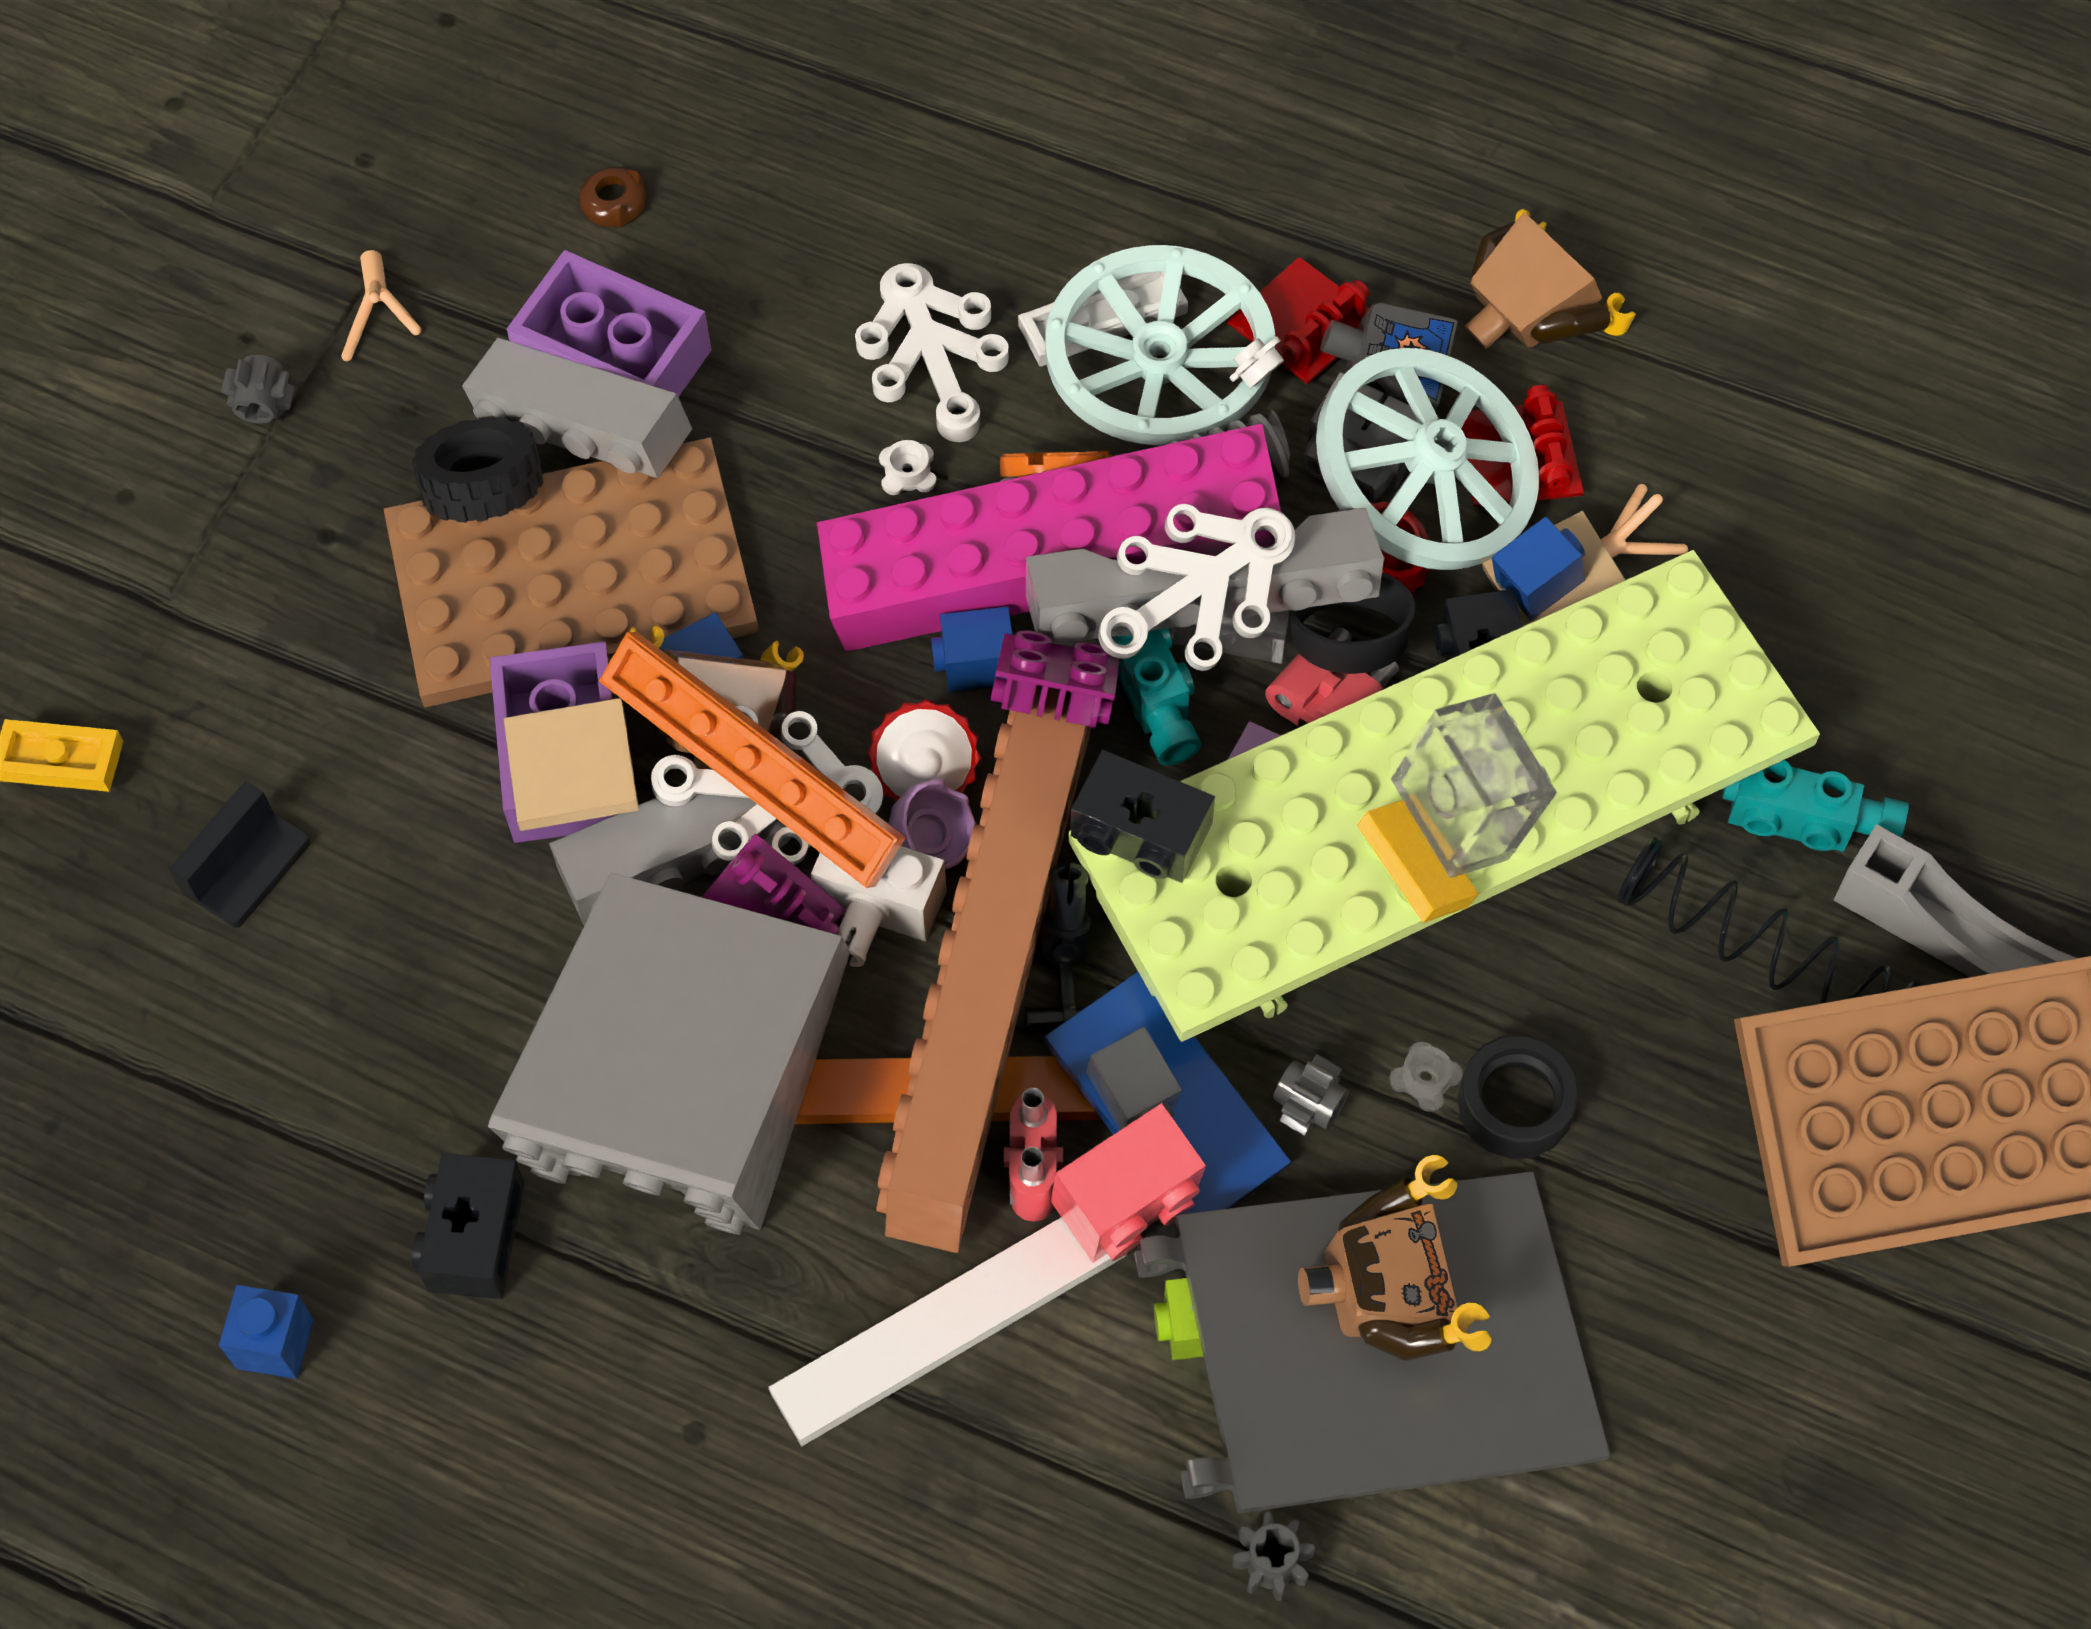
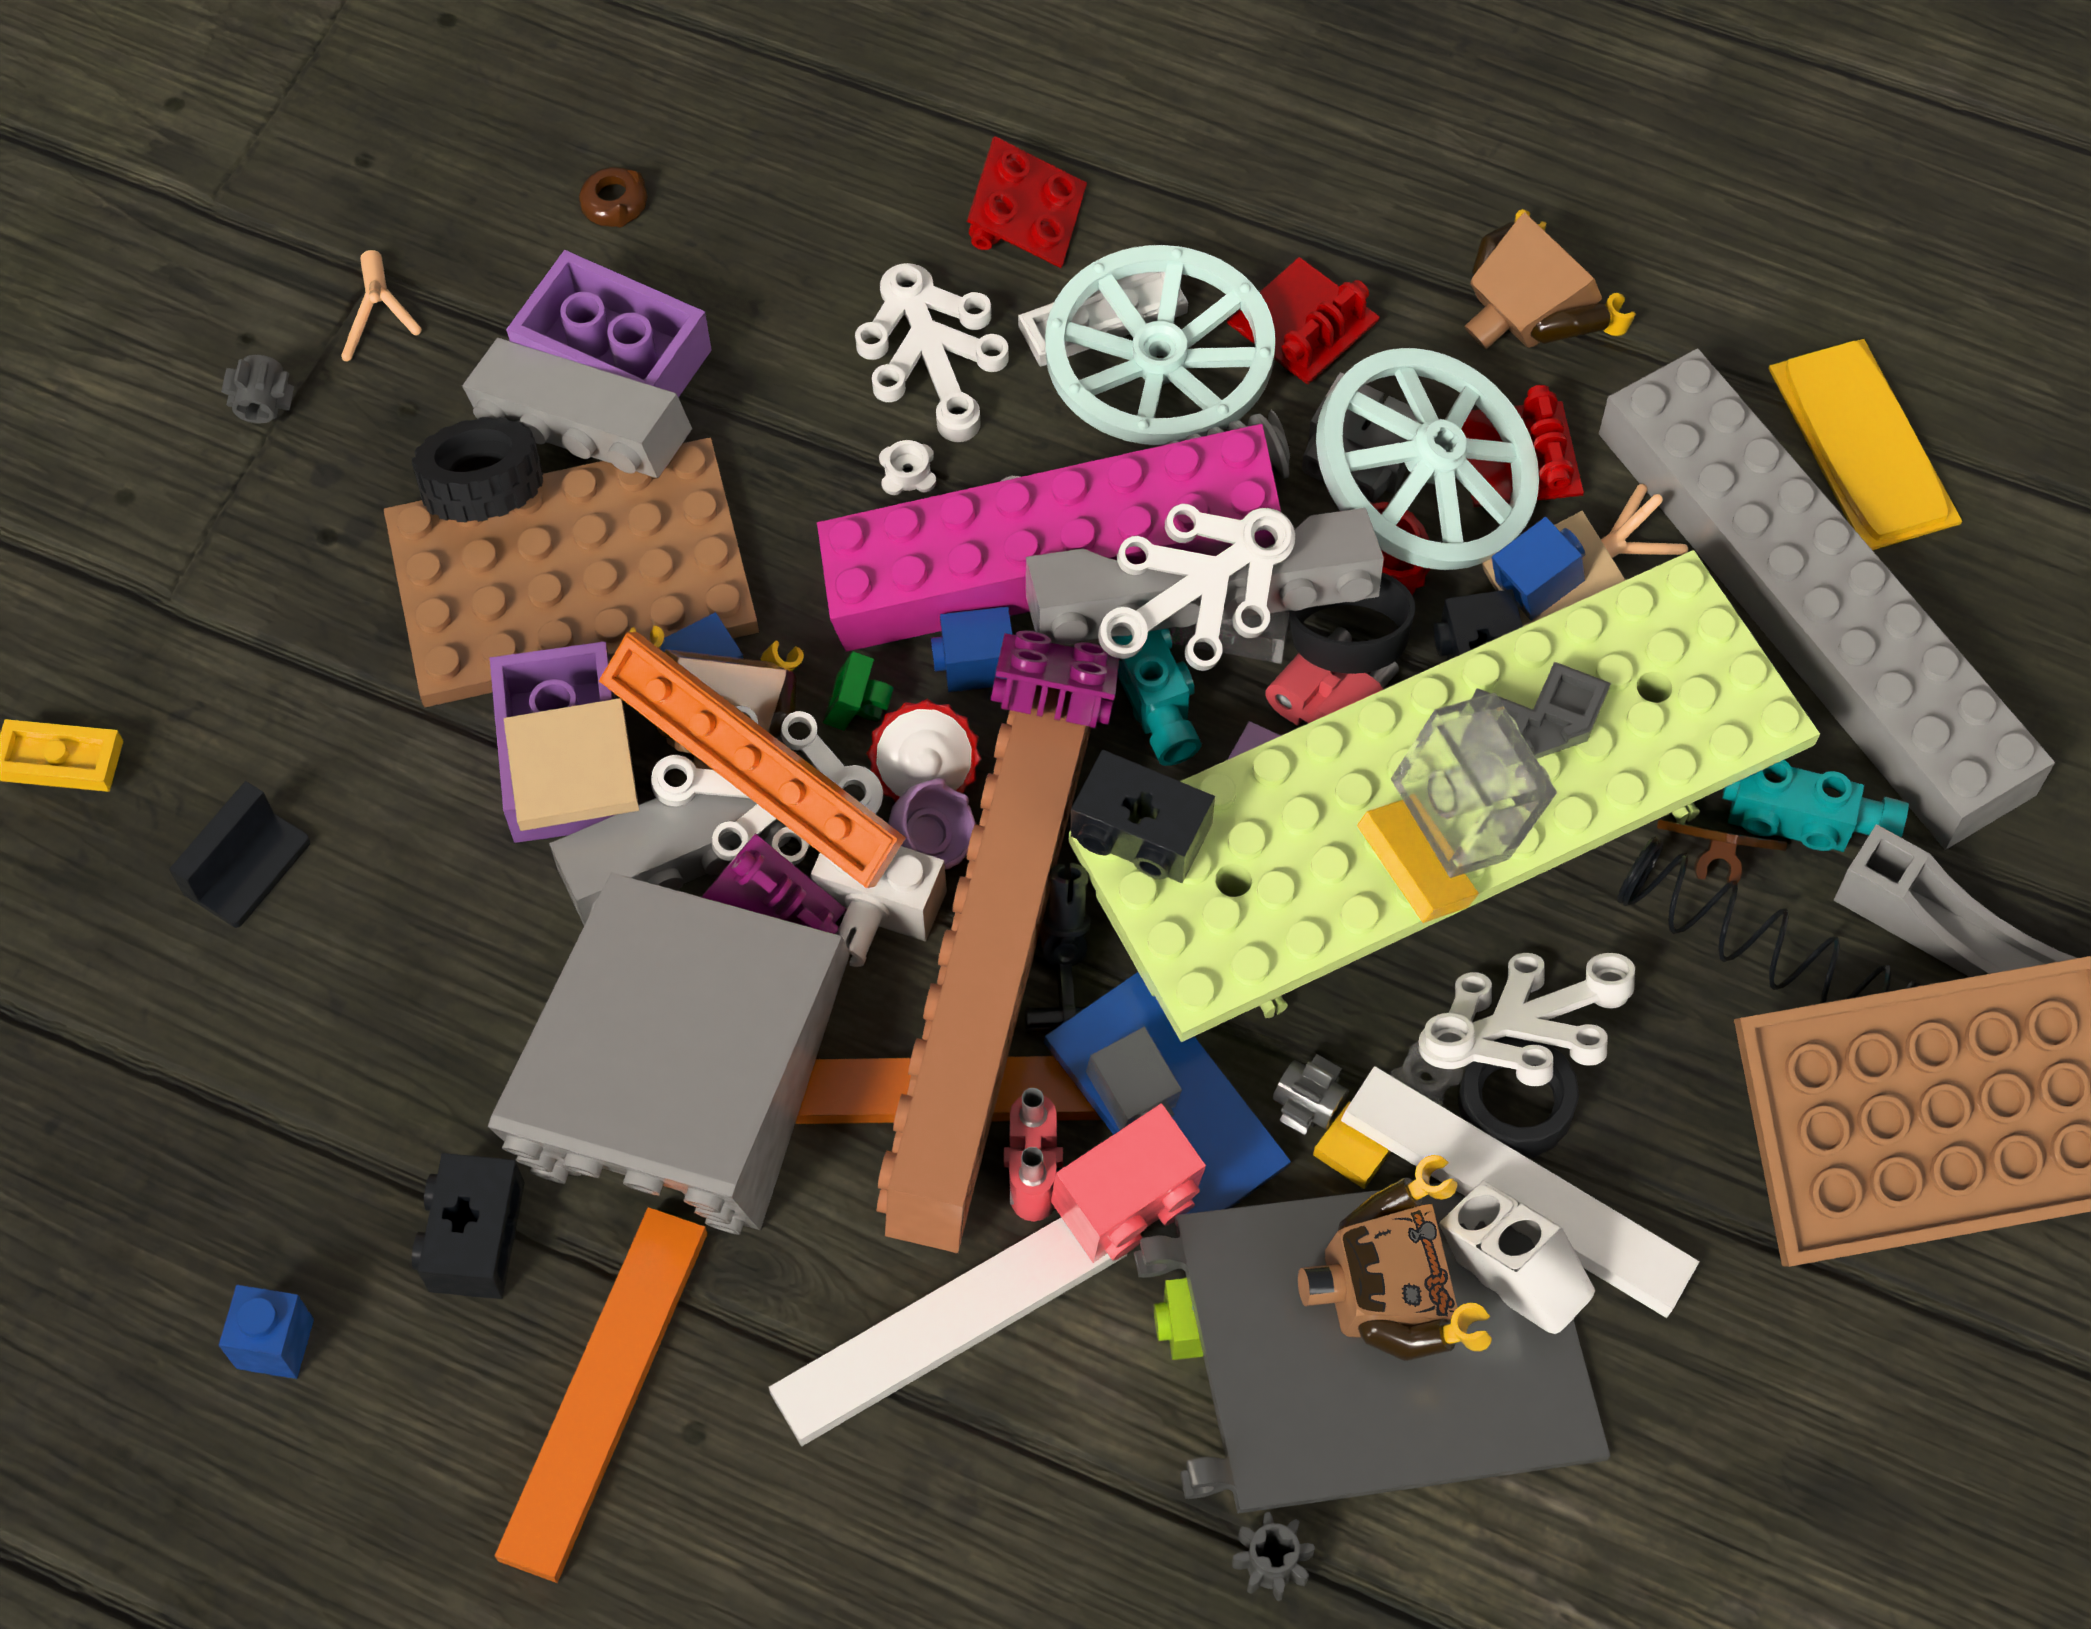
orange tile [1000,451,1112,477] -> none
white plate [1229,337,1284,389] -> none
dark grey torso [1320,303,1458,410] -> none
none -> orange tile [494,1207,707,1583]
none -> green tile [823,651,894,731]
none -> red hinge [966,136,1087,268]
none -> yellow tile [1313,1101,1392,1189]
none -> white tile [1341,1066,1700,1318]
none -> white plant [1419,953,1635,1086]
none -> white piece [1439,1180,1595,1334]
none -> dark grey tile [1453,662,1611,768]
none -> light grey brick [1599,348,2055,850]
none -> reddish brown piece [1657,820,1787,883]
none -> yellow piece [1768,339,1962,550]

